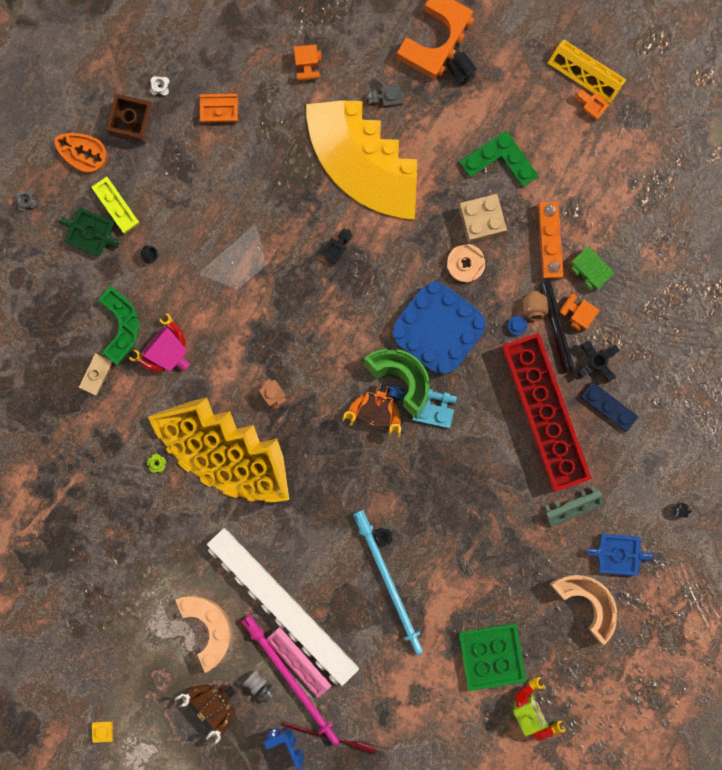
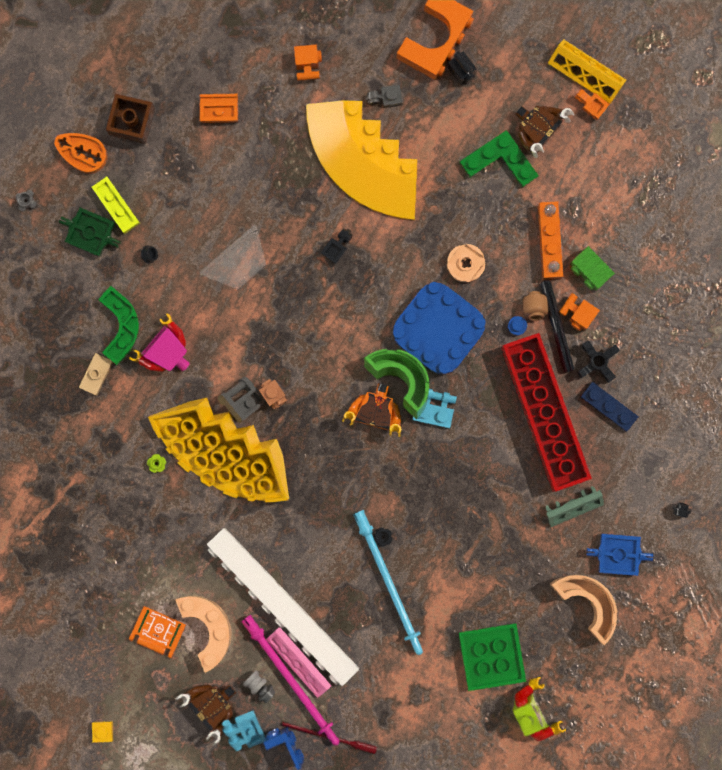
white plate [150,77,170,96] -> none
blue plate [388,385,406,401] -> none
tan brick [459,194,507,244] -> none
none -> orange piece [129,606,186,658]
none -> dark grey plate [218,377,266,424]
none -> medium azure plate [222,711,265,751]
none -> reddish brown torso [515,106,574,158]

